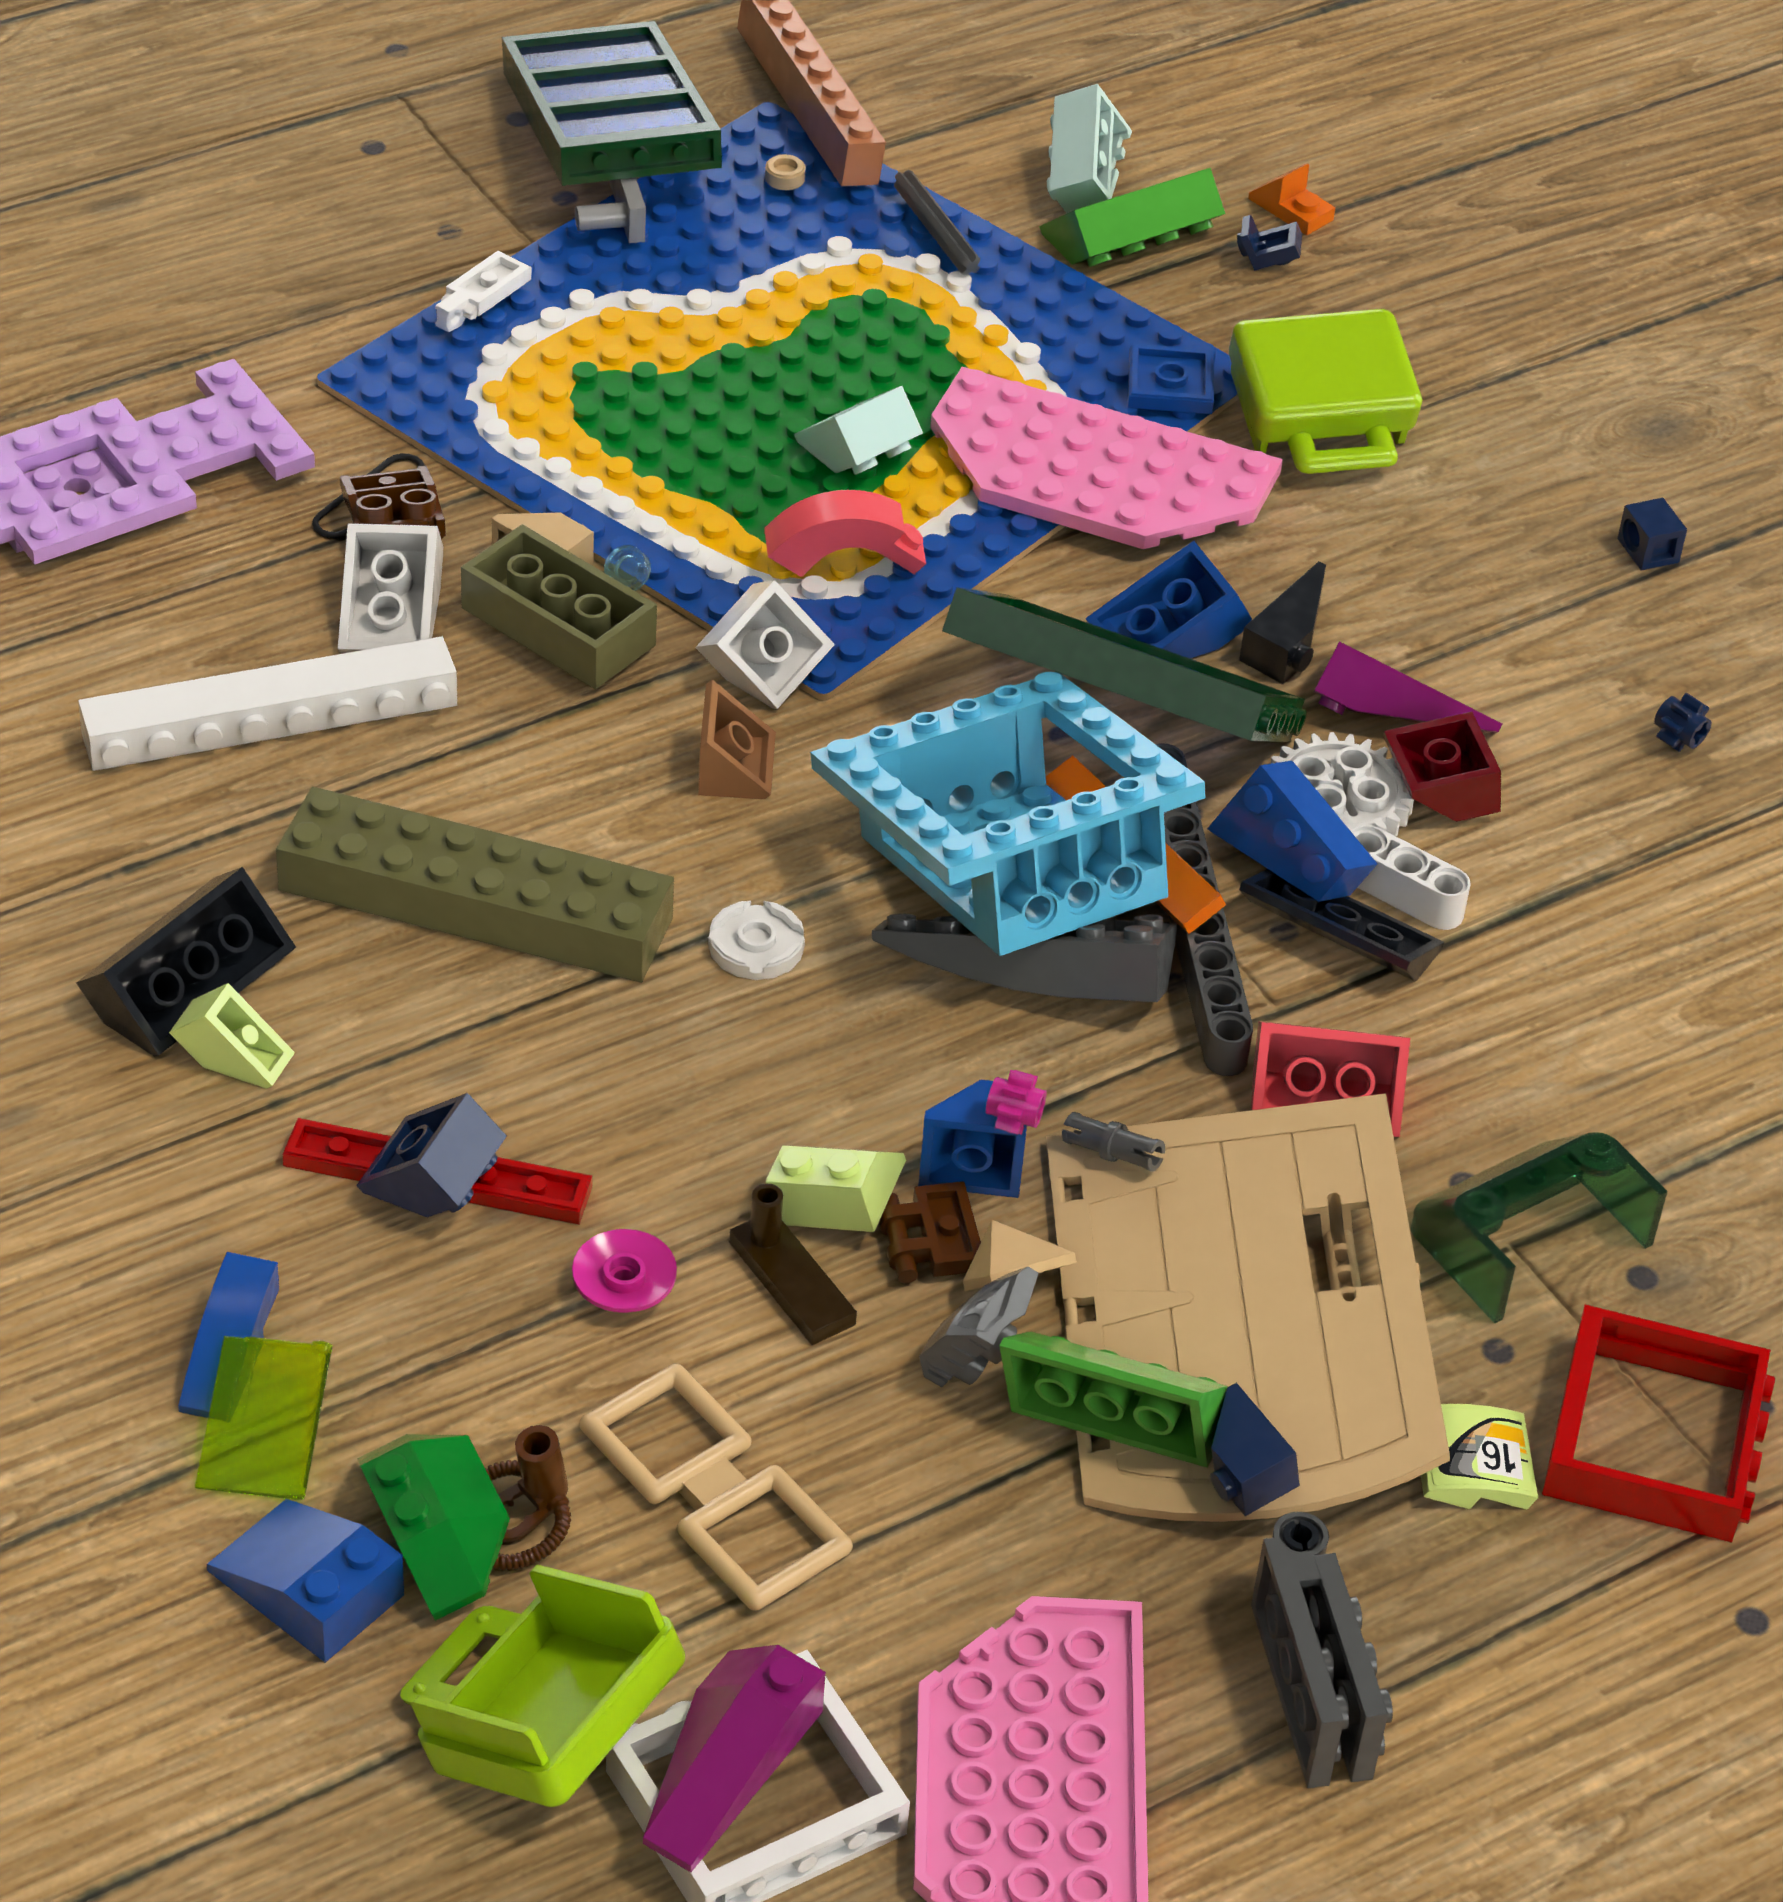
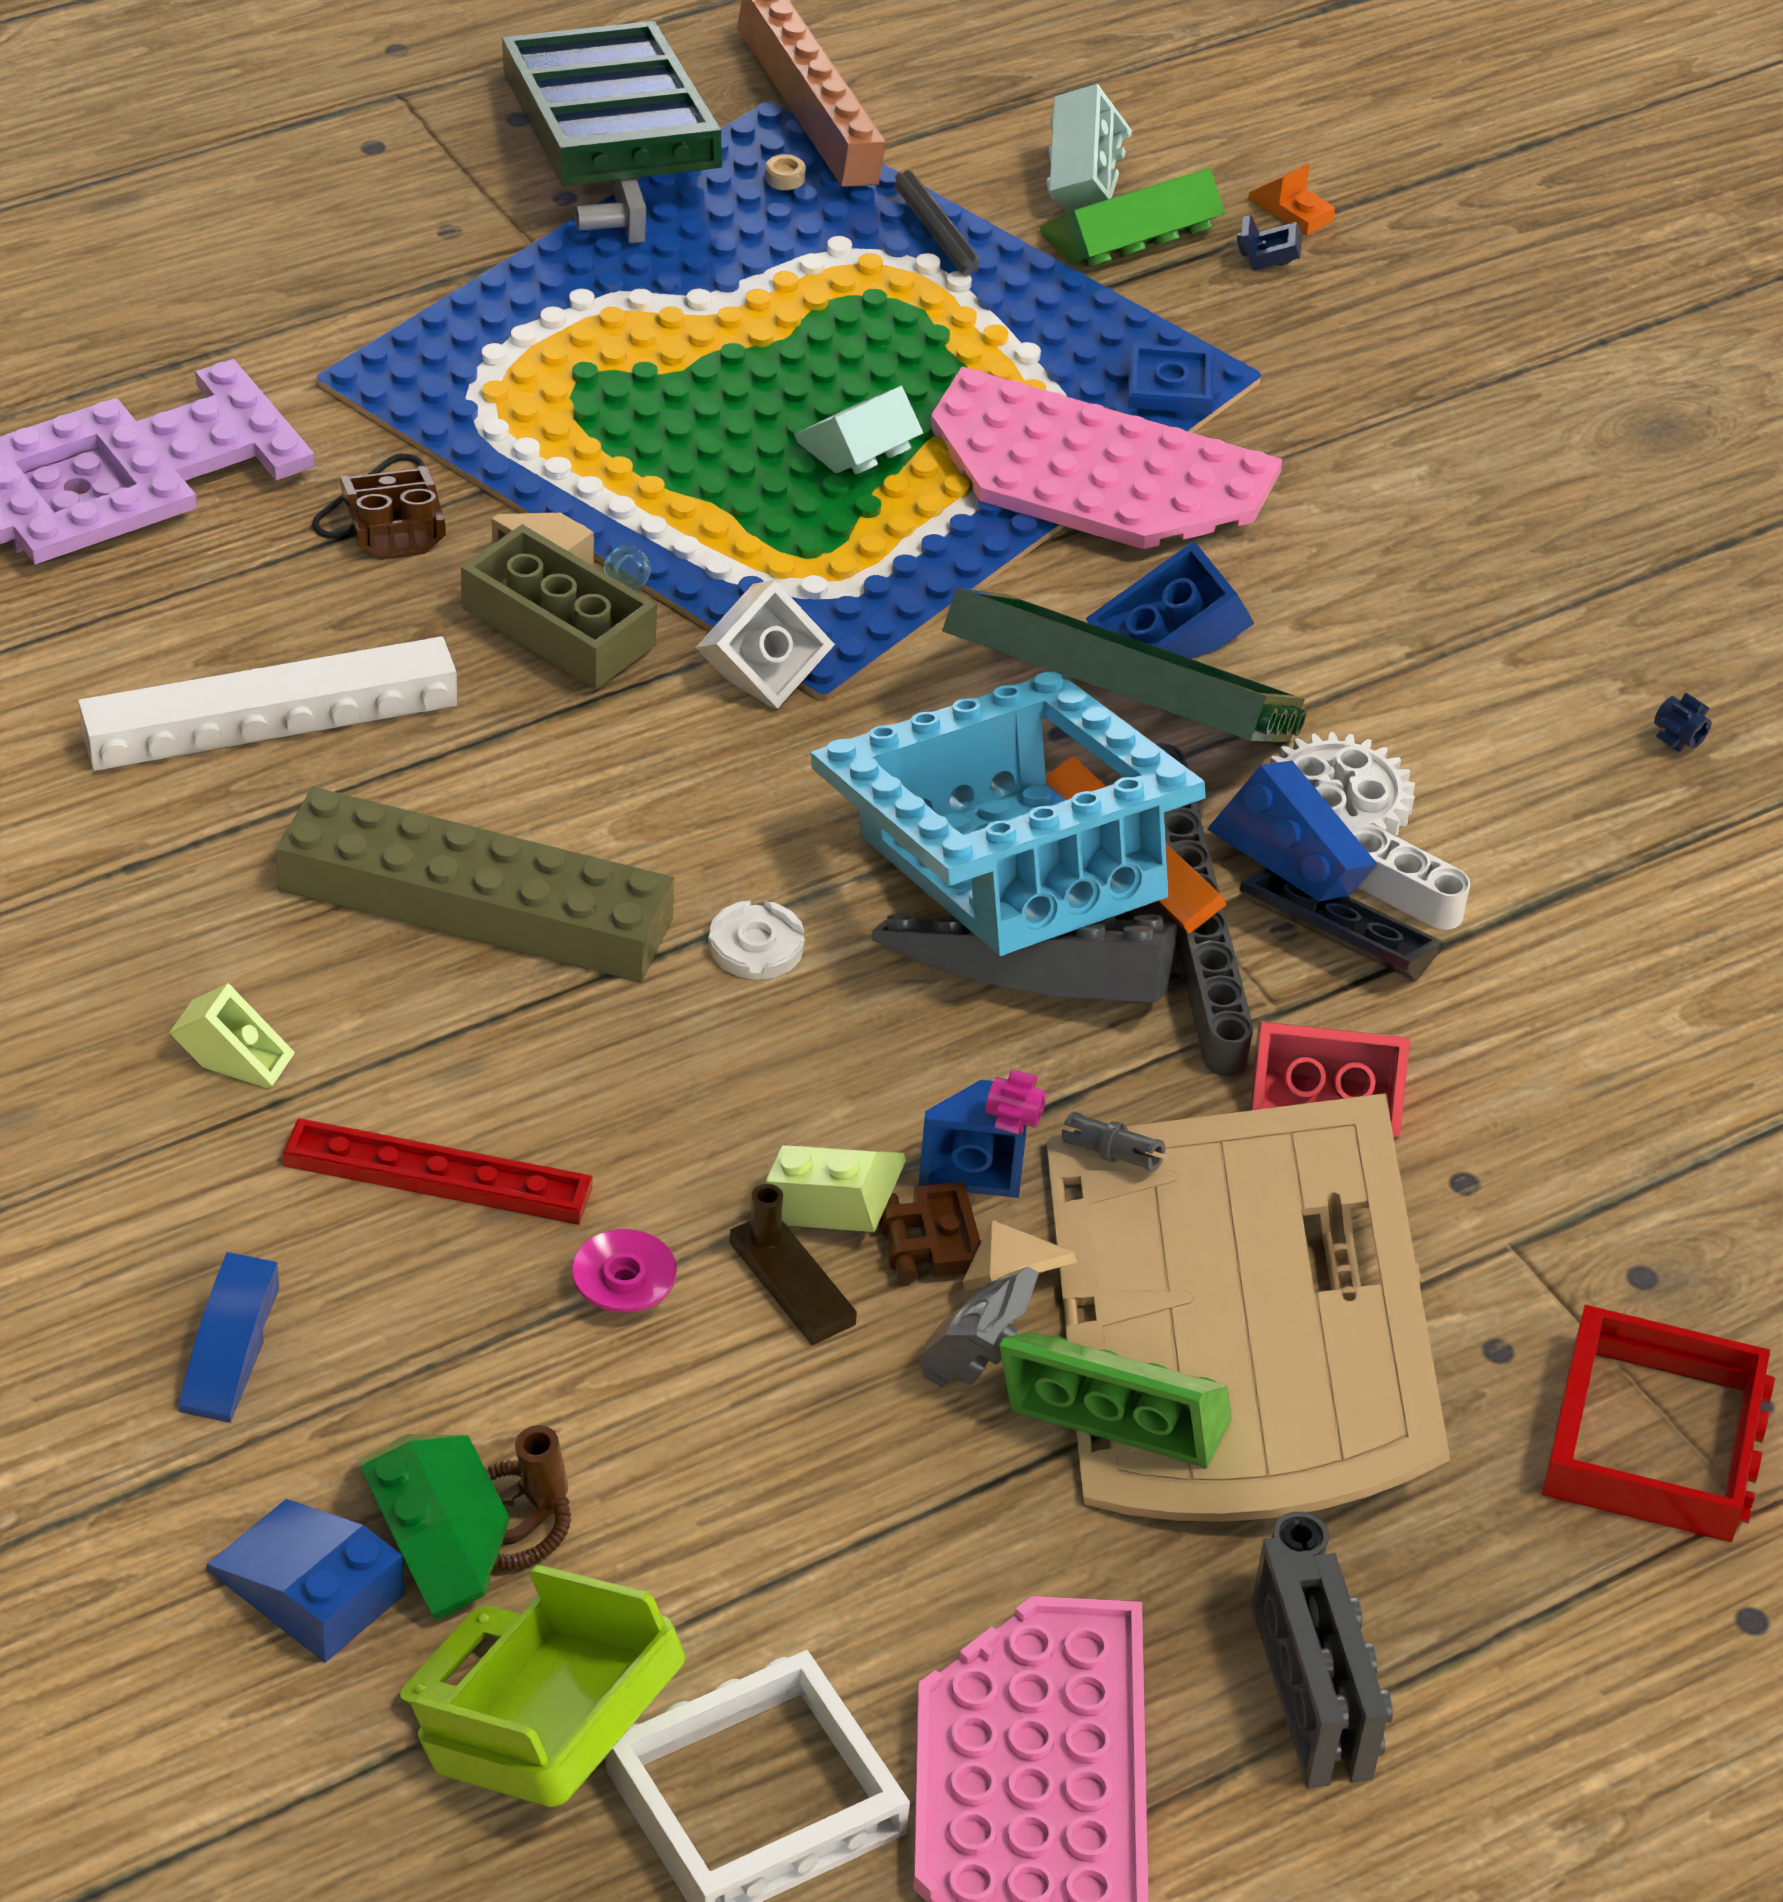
black slope [76,867,296,1057] -> none
clear neon green piece [195,1336,333,1500] -> none
white slope [338,523,444,653] -> none
slope [356,1093,507,1218] -> none
white hinge [435,251,532,332] -> none
tan bar [579,1364,853,1611] -> none
magenta wedge [643,1645,826,1873] -> none
medium nougat slope [698,680,776,799] -> none
coral arch [764,490,926,577] -> none
dark blue slope [1210,1382,1300,1516] -> none
lime piece [1229,309,1422,474] -> none
black slope [1239,561,1326,684] -> none
magenta wedge [1314,641,1503,733] -> none
dark red slope [1384,712,1501,822] -> none
clear green windscreen [1411,1132,1668,1323] -> none
slope [1421,1404,1538,1510] -> none
dark blue brick [1617,497,1687,571] -> none

